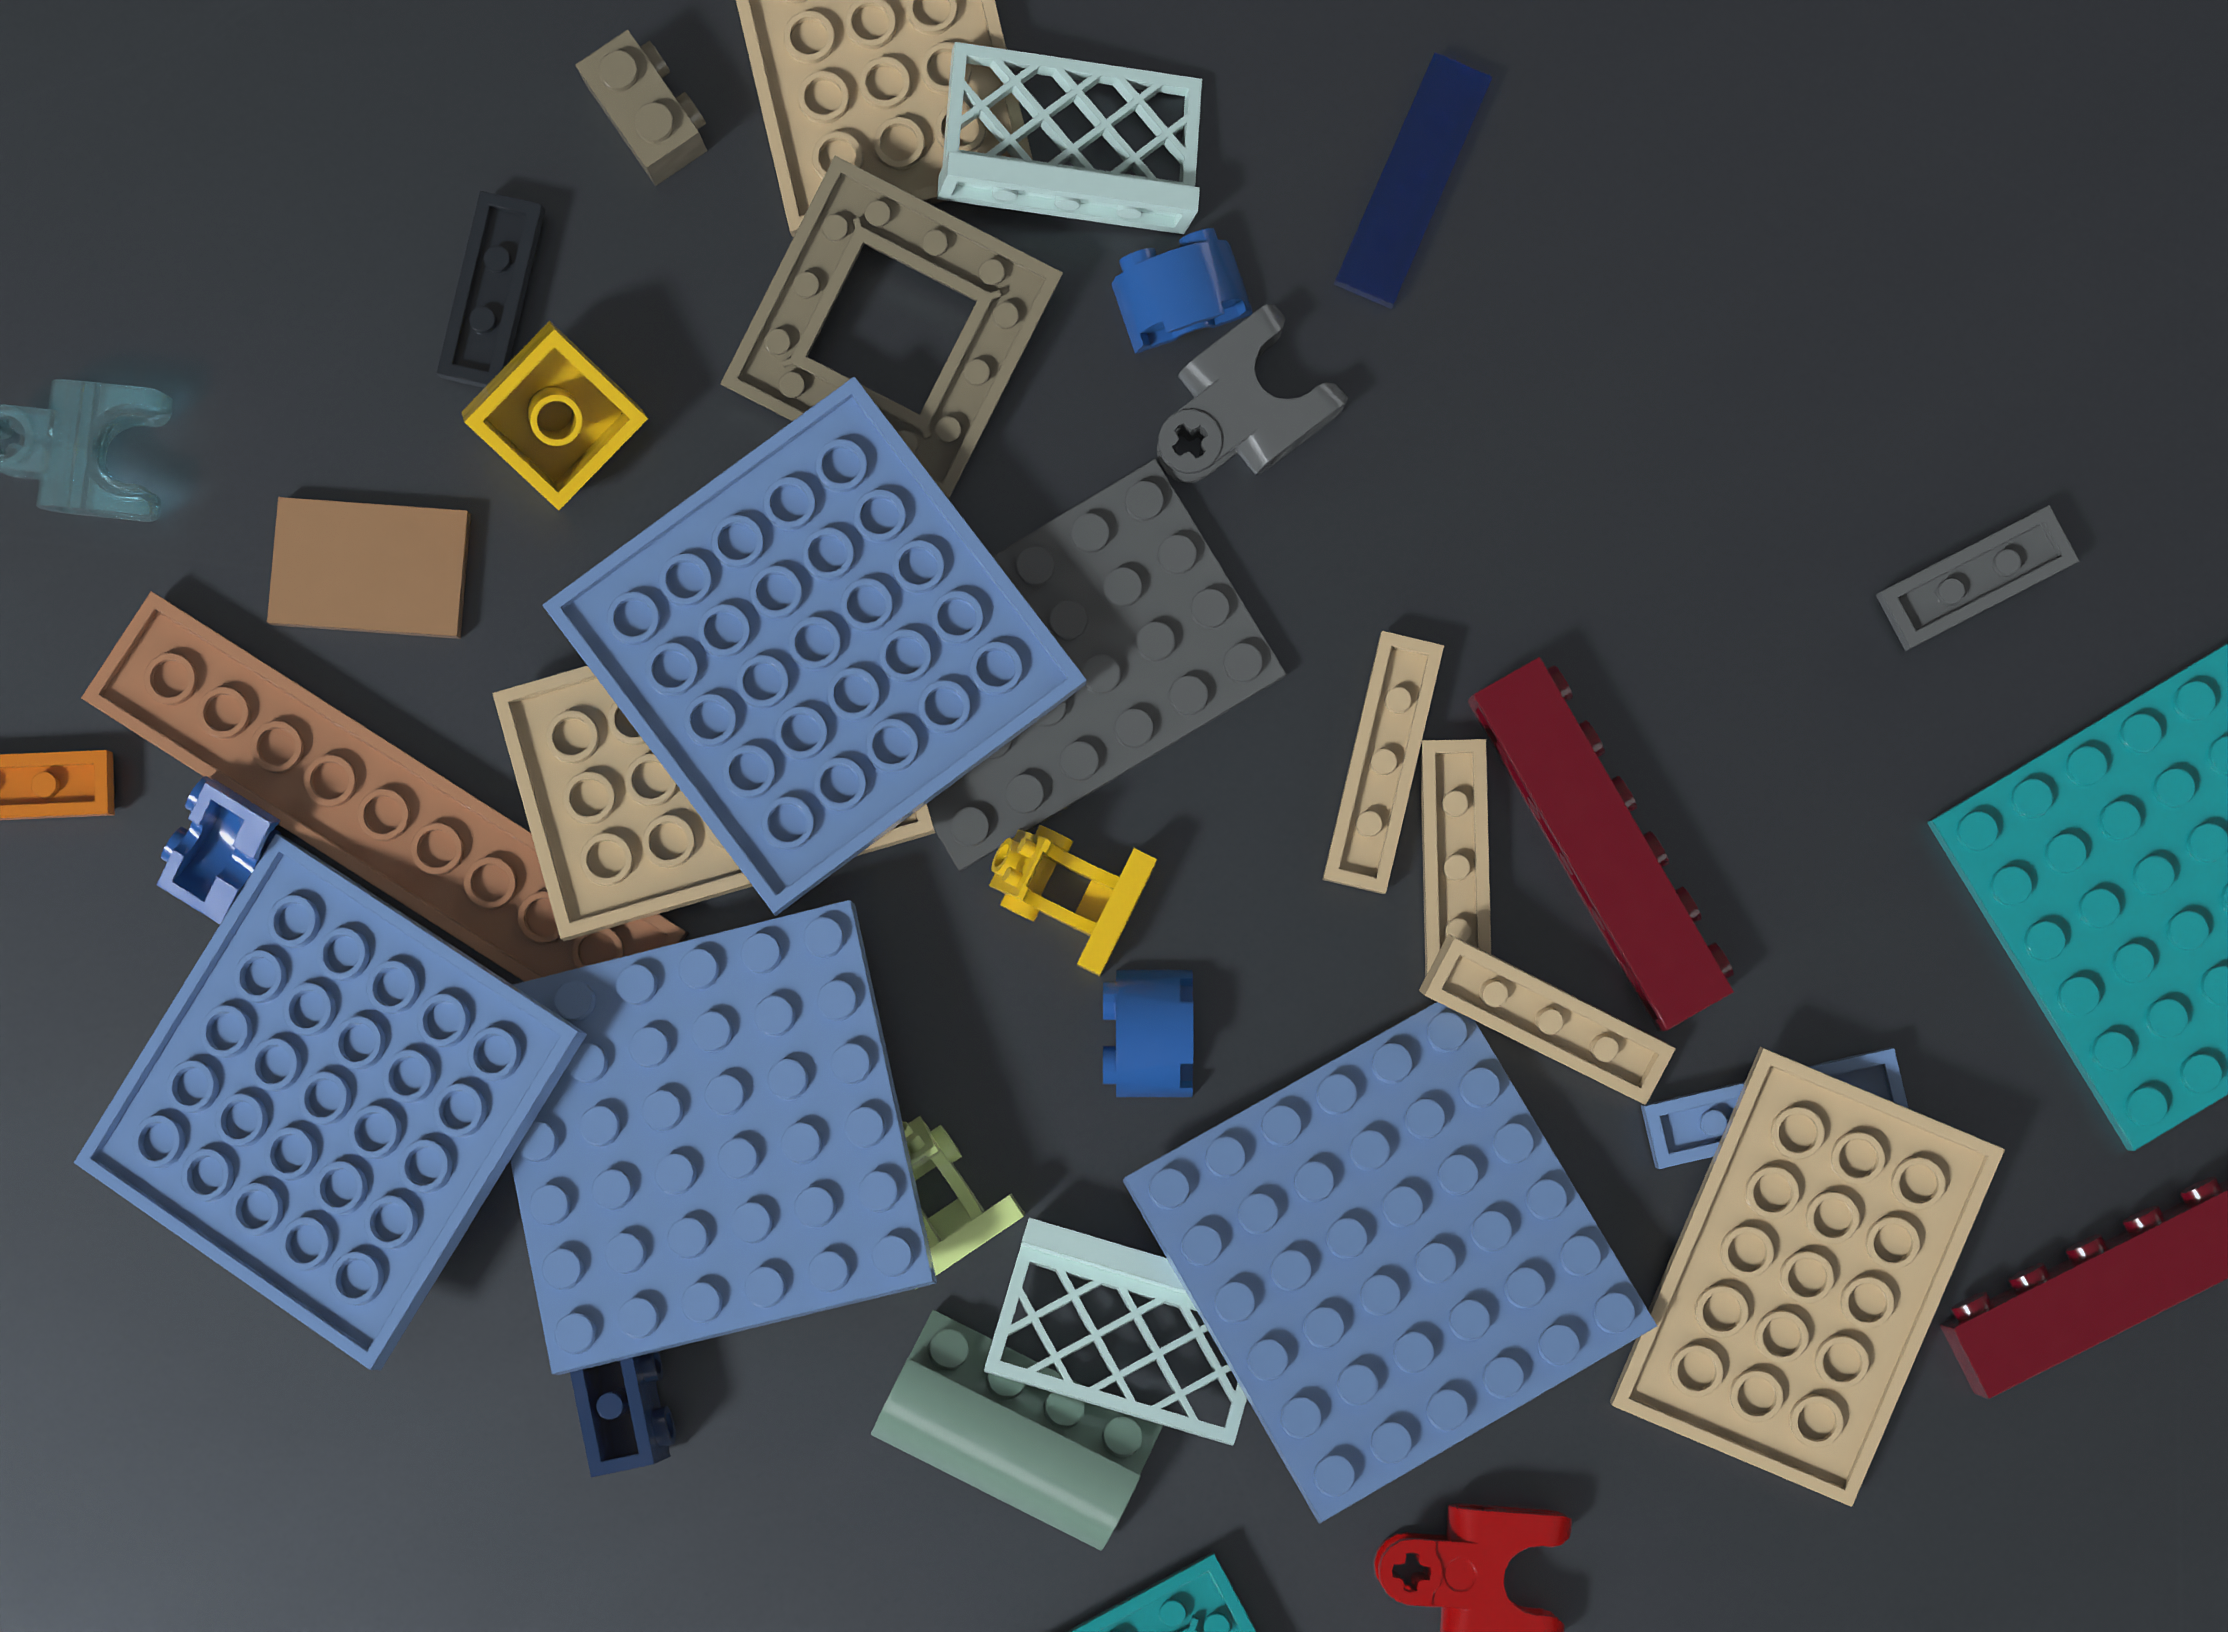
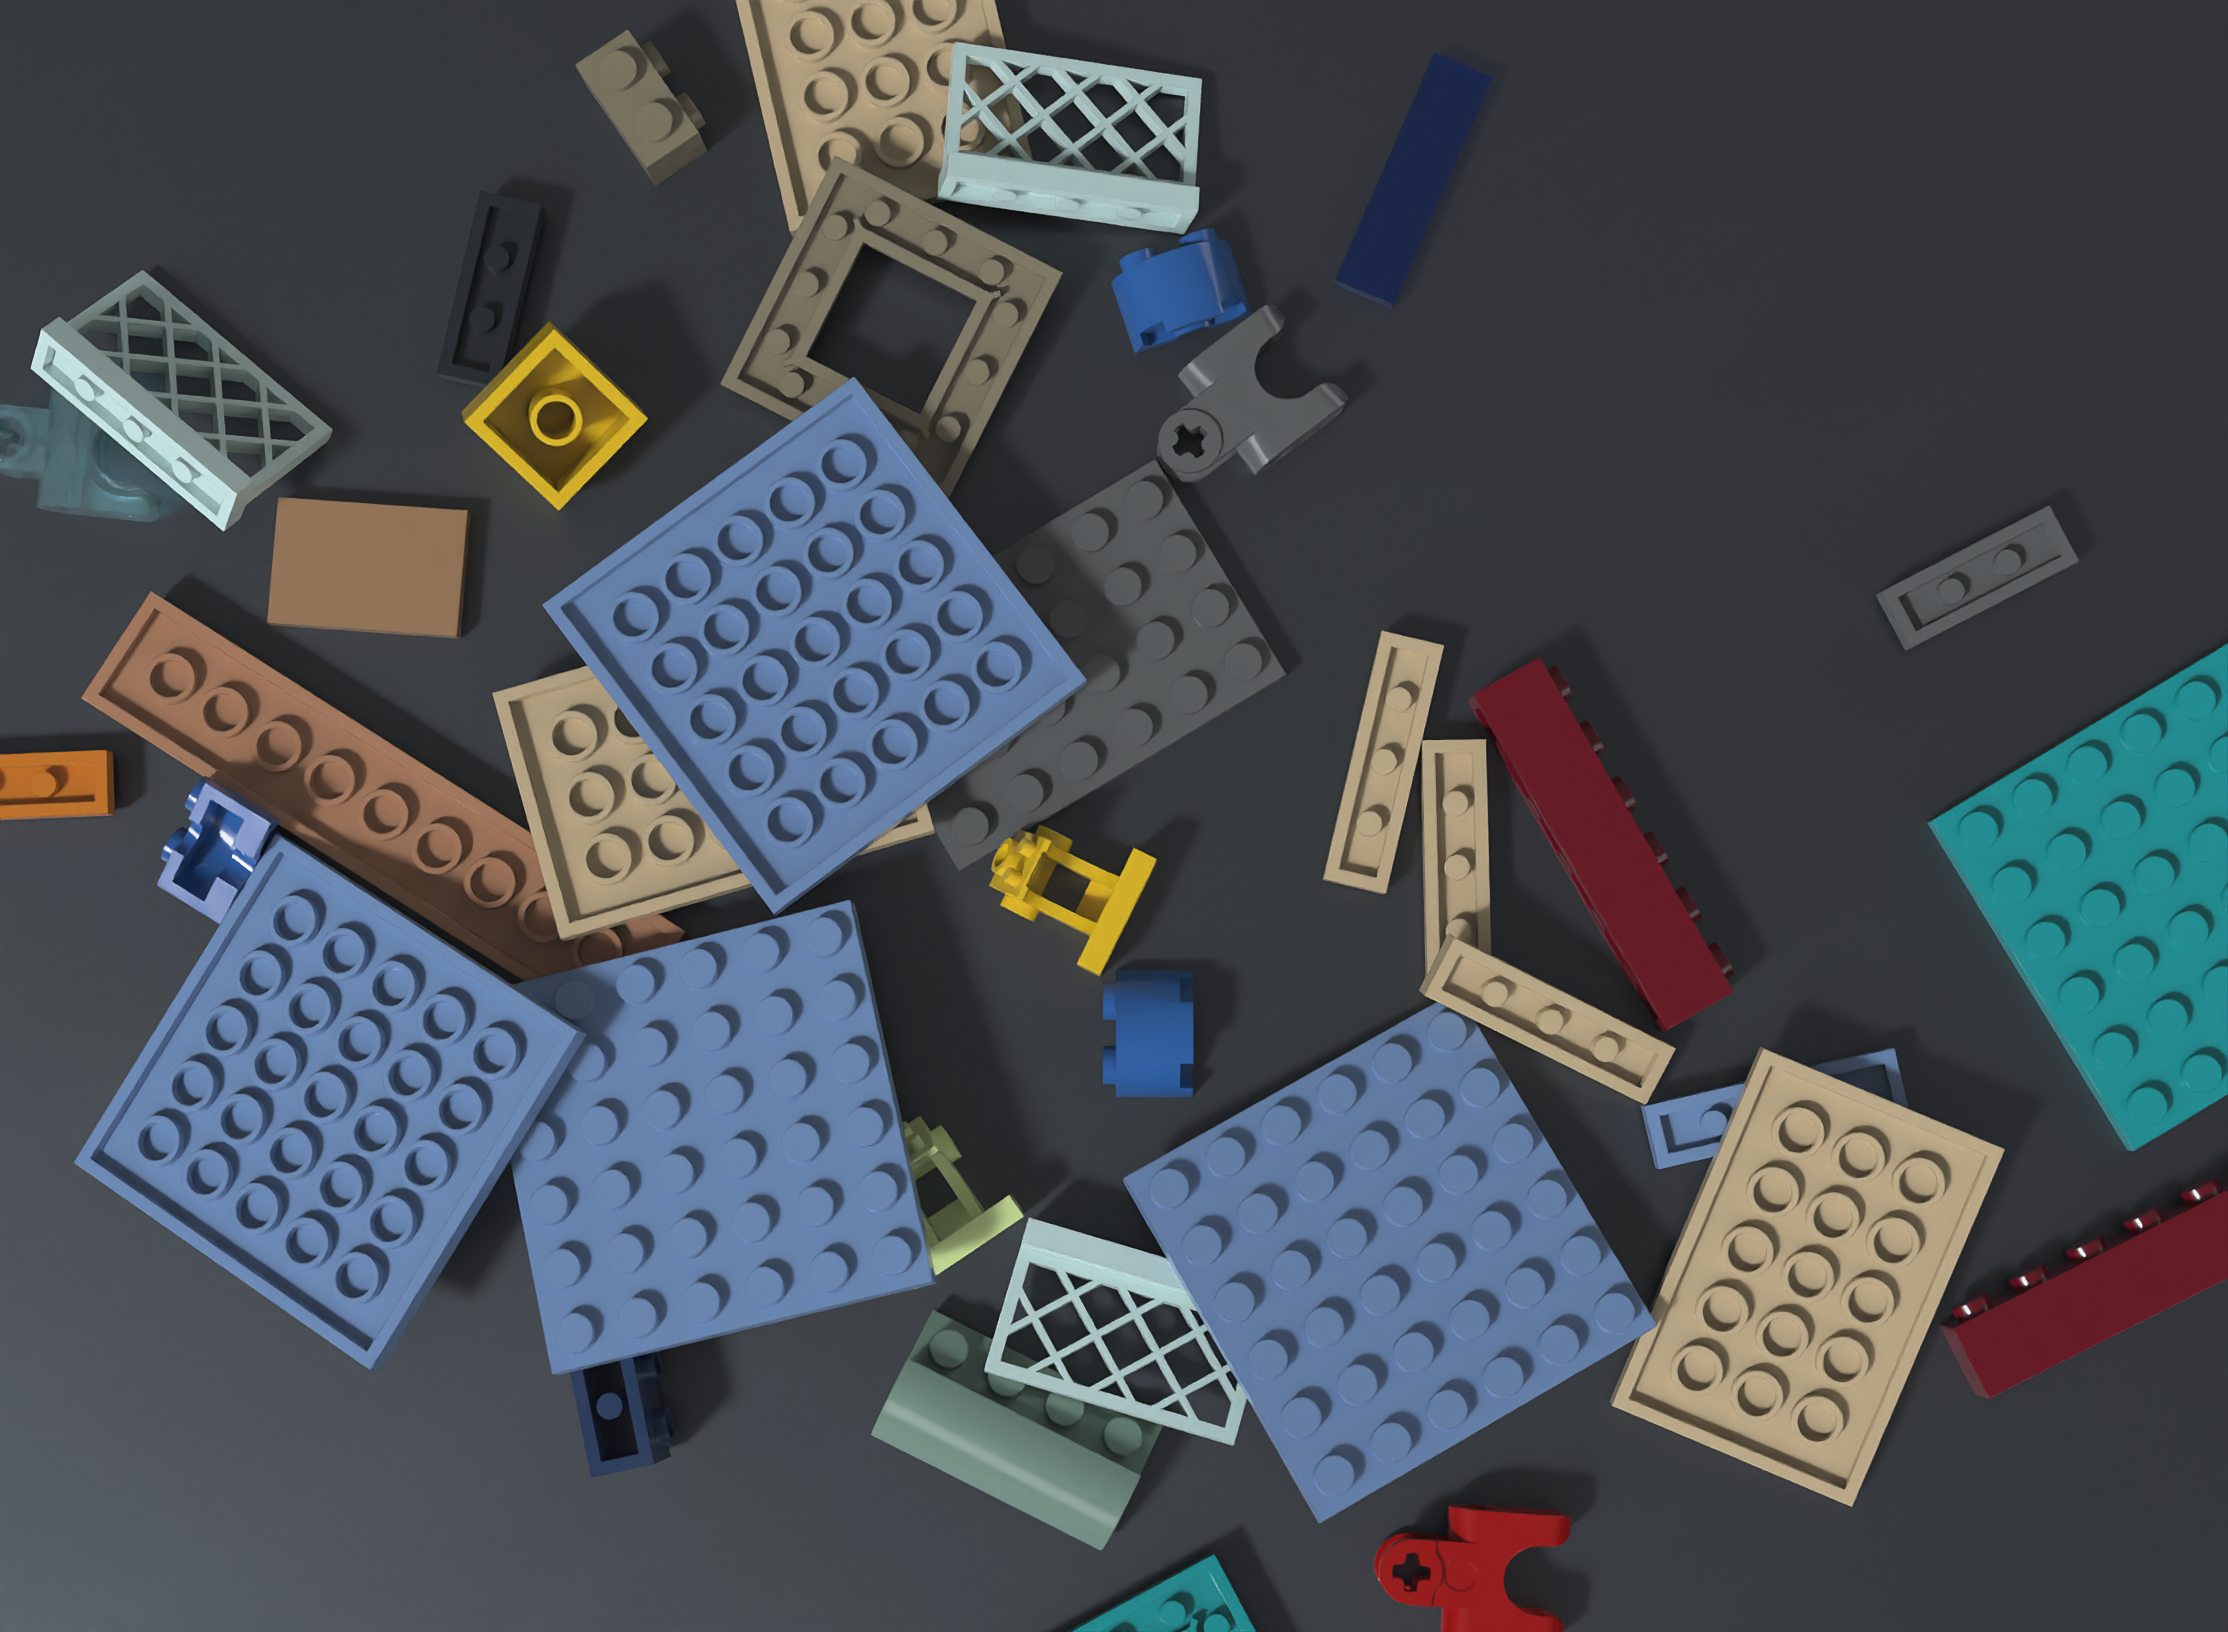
none -> light aqua fence [31,270,333,531]

